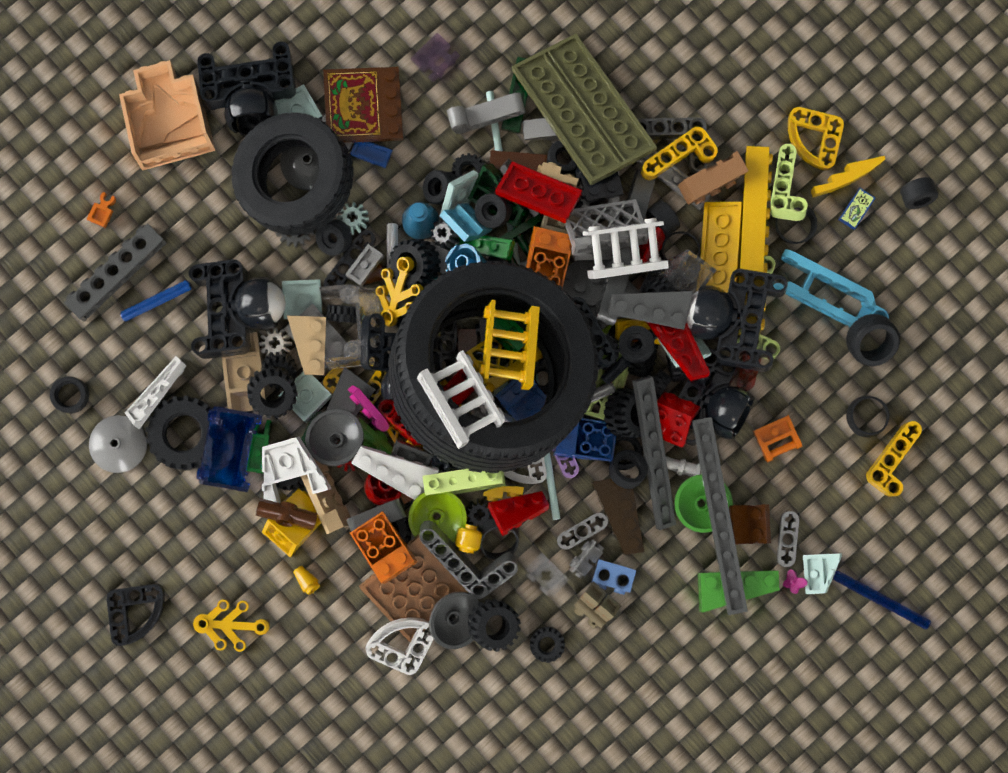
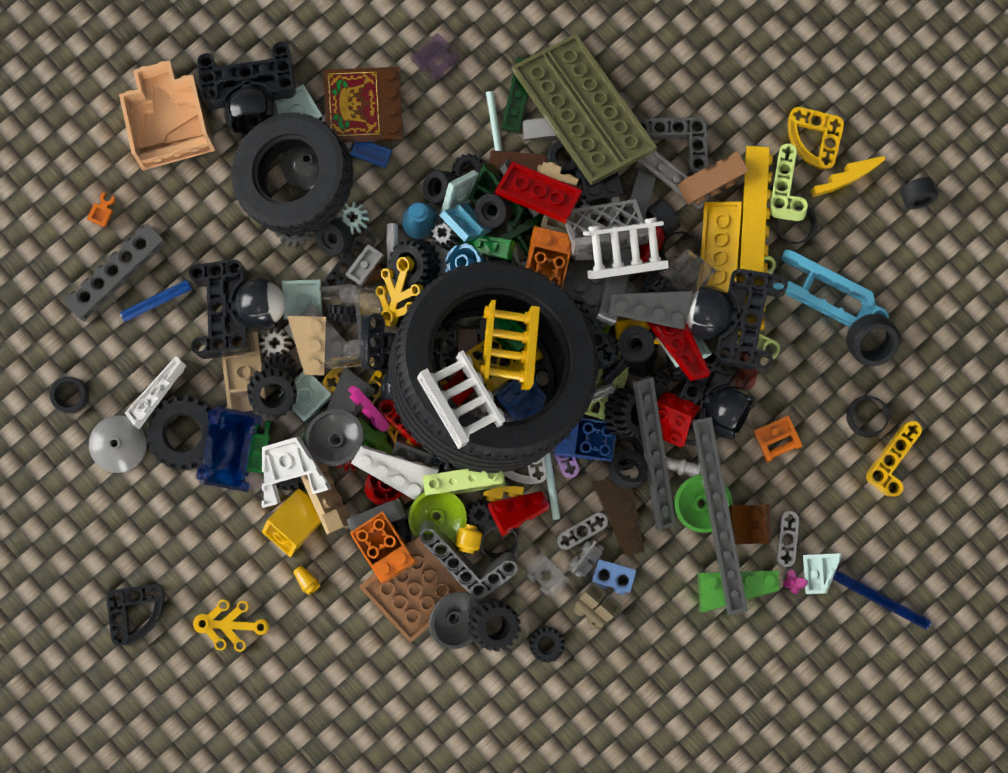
reddish brown piece [255,498,317,530] -> none
white beam [366,618,434,675] -> none
light grey beam [447,93,525,134] -> none
yellow beam [641,127,718,180] -> none
tile [838,188,875,230] -> none

